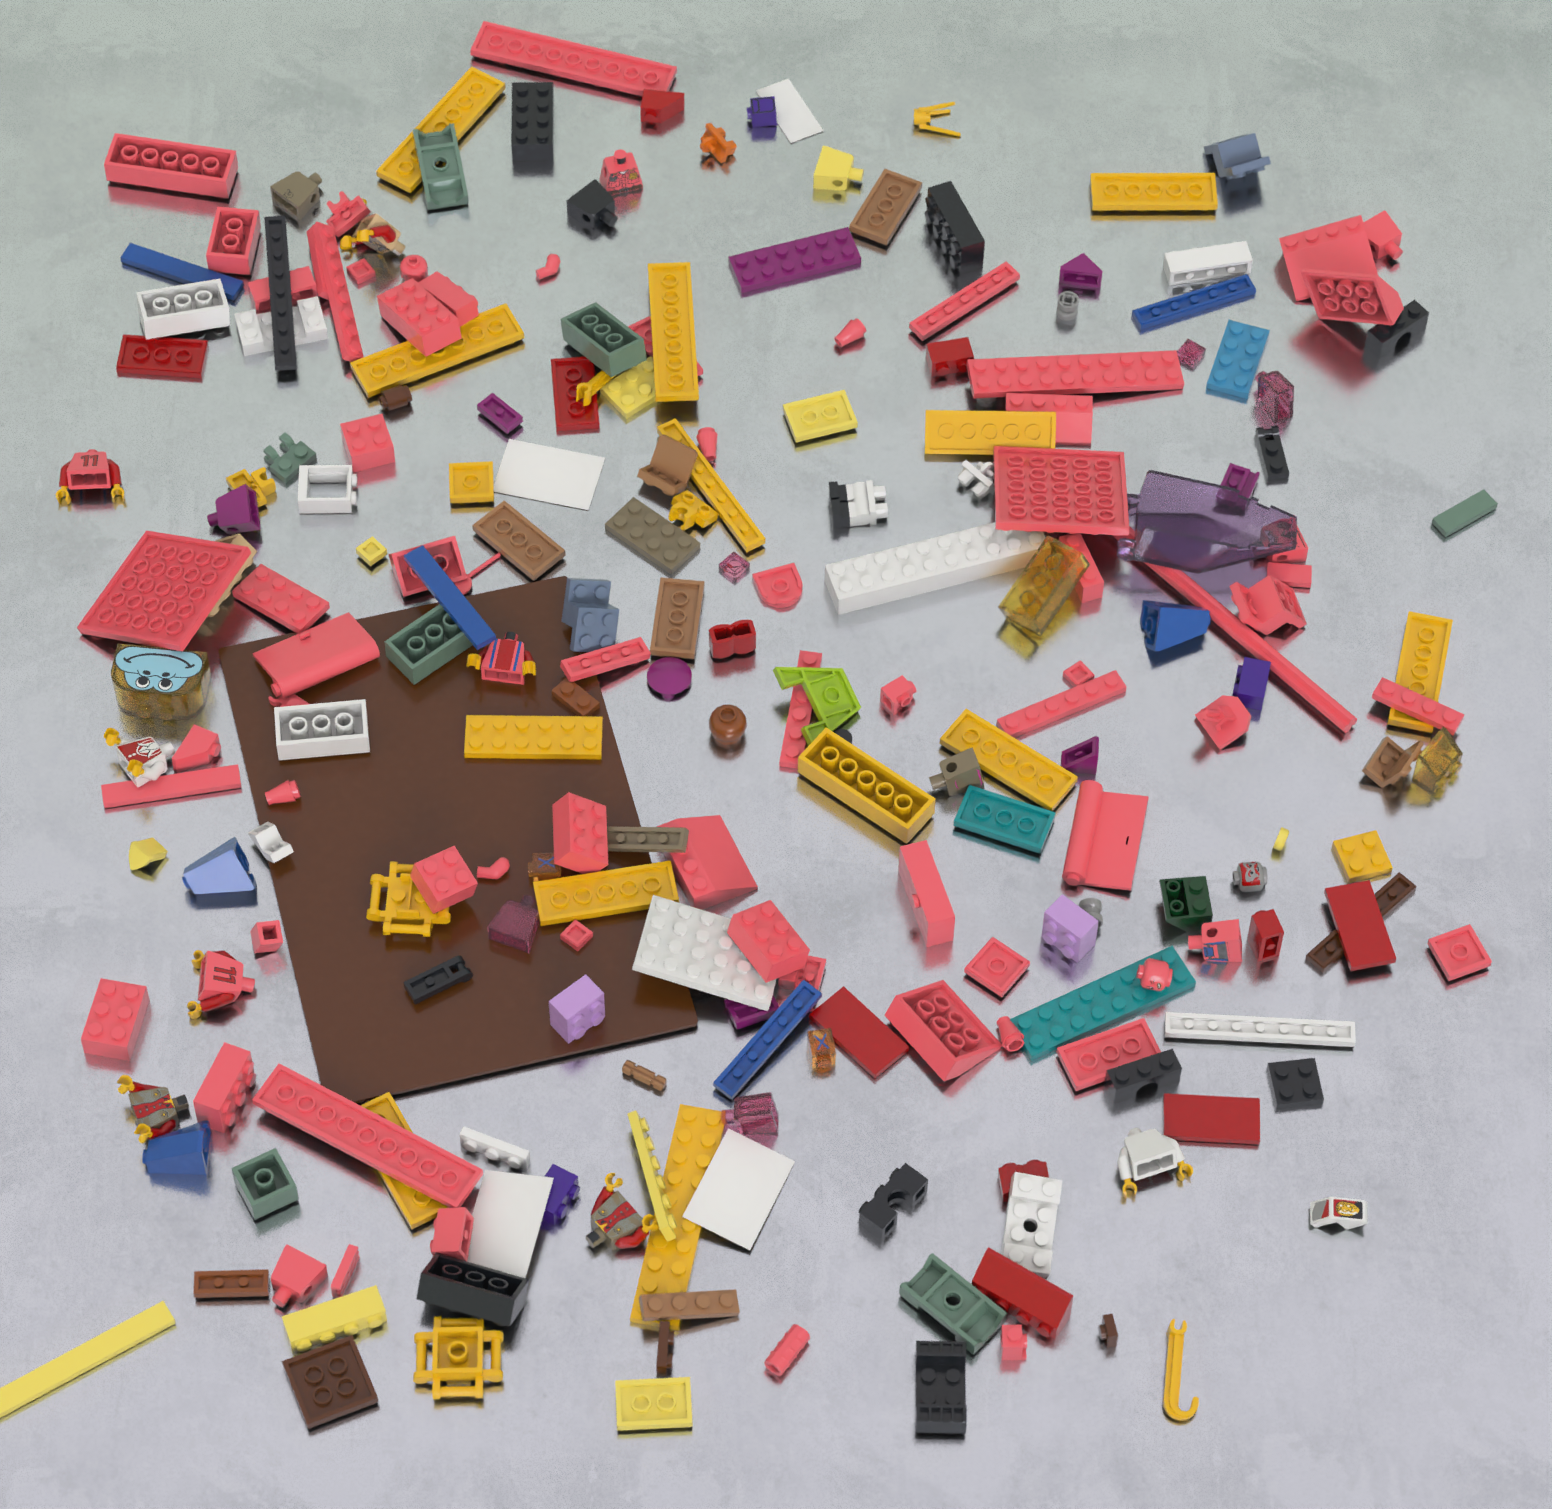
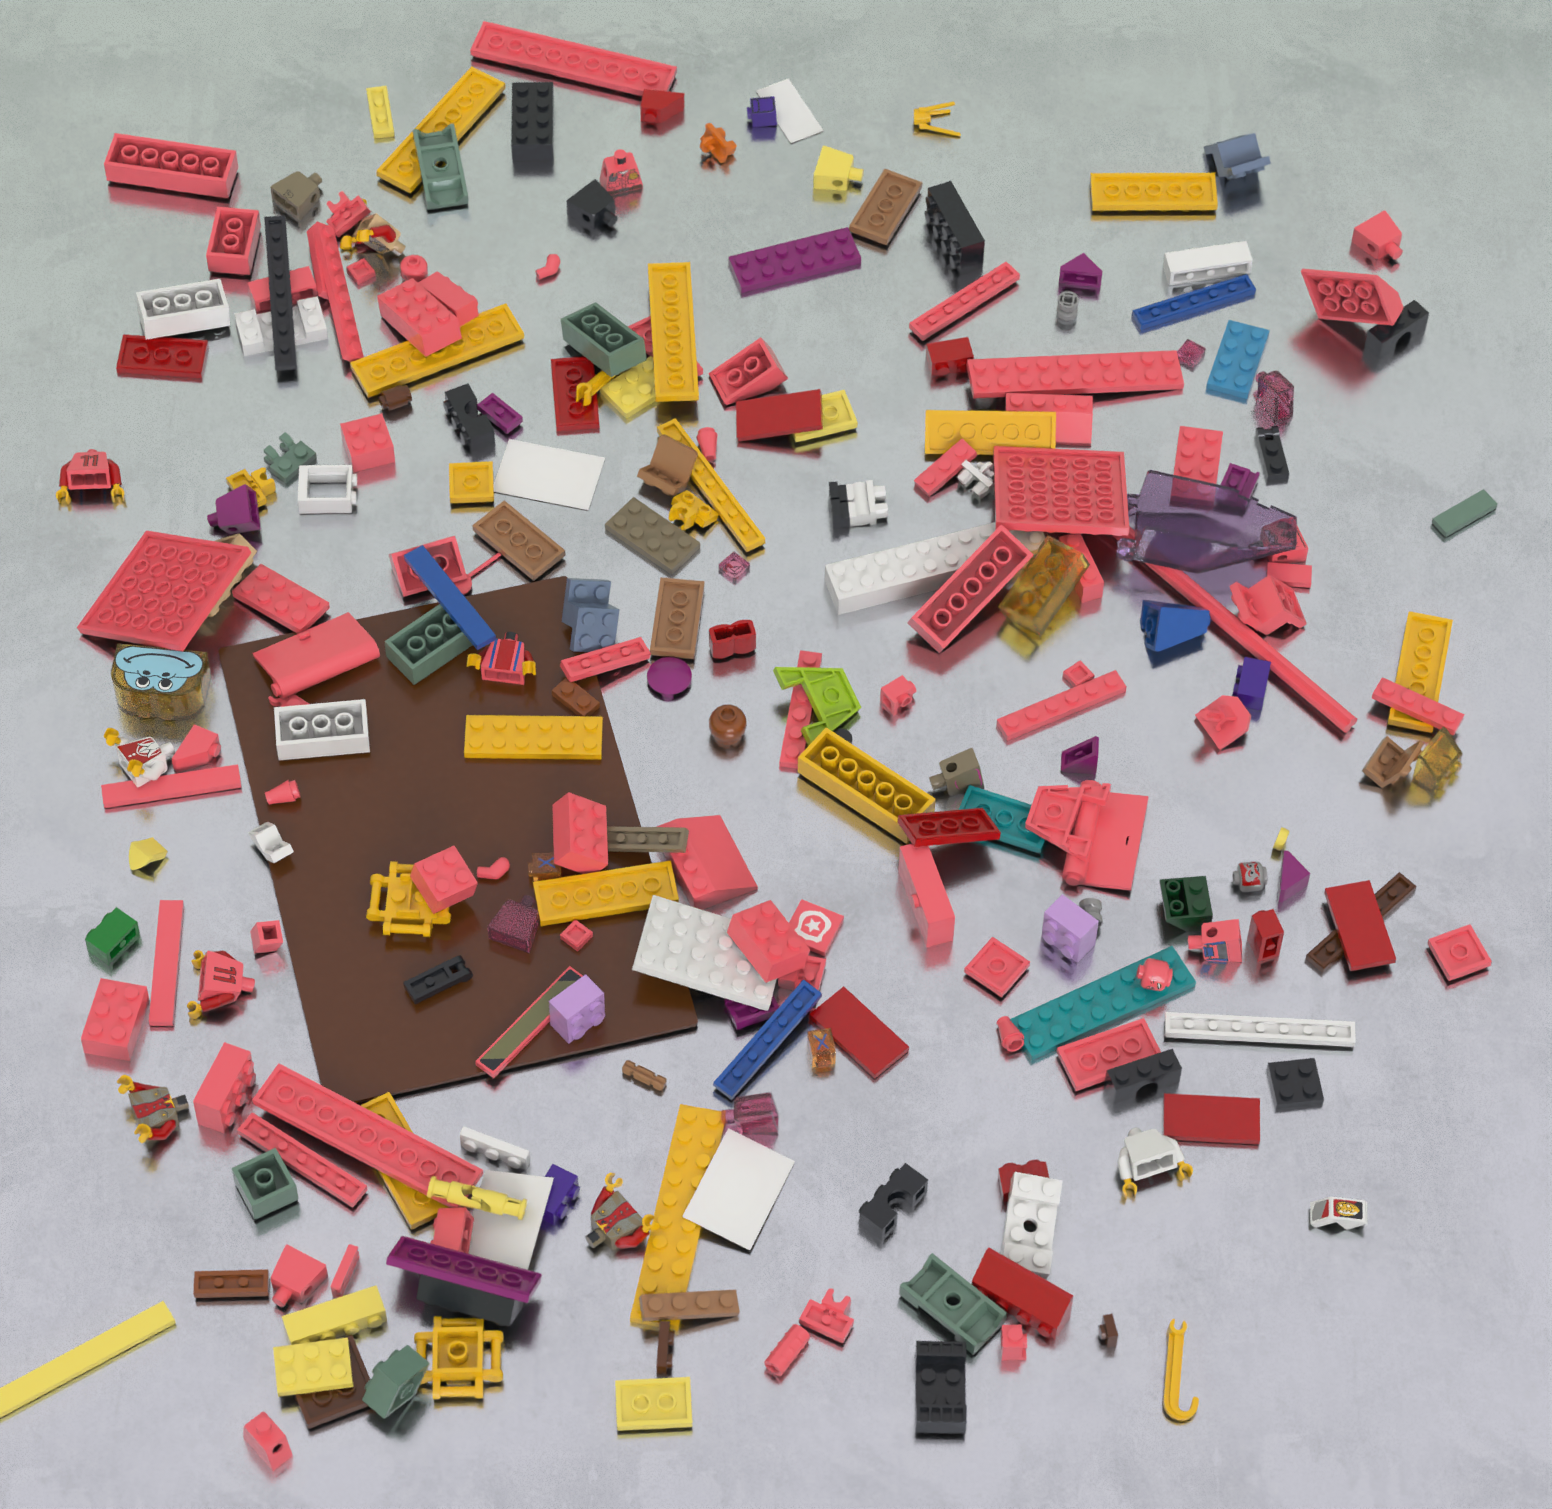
blue tile [120,243,244,301] -> none
blue slope [142,1121,211,1175] -> none
slope [182,837,256,894] -> none
light yellow plate [356,536,387,567] -> none
light yellow plate [627,1110,677,1241] -> none
coral tile [752,563,803,608] -> none
coral cone [834,318,866,348] -> none
coral slope [885,980,1002,1081] -> none
yellow plate [939,709,1078,811] -> none
coral slope [1279,215,1378,302] -> none
yellow plate [1332,830,1393,883] -> none
none -> green brick [85,907,140,966]
none -> coral tile [149,900,184,1026]
none -> coral plate [237,1112,368,1208]
none -> coral torso [243,1411,293,1471]
none -> light yellow plate [273,1338,353,1397]
none -> sand green brick [362,1345,430,1419]
none -> light yellow tile [366,86,395,139]
none -> magenta tile [386,1236,542,1303]
none -> light yellow piece [427,1176,528,1220]
none -> black arch [443,383,495,452]
none -> tile [476,966,583,1078]
none -> coral slope [708,337,788,405]
none -> red tile [736,389,823,442]
none -> coral tile [789,899,844,957]
none -> coral plate [799,1288,854,1343]
none -> red tile [897,808,1001,847]
none -> coral brick [907,524,1033,654]
none -> coral plate [914,439,977,497]
none -> coral wing [1025,783,1111,862]
none -> coral plate [1170,426,1223,505]
none -> magenta slope [1278,850,1310,902]

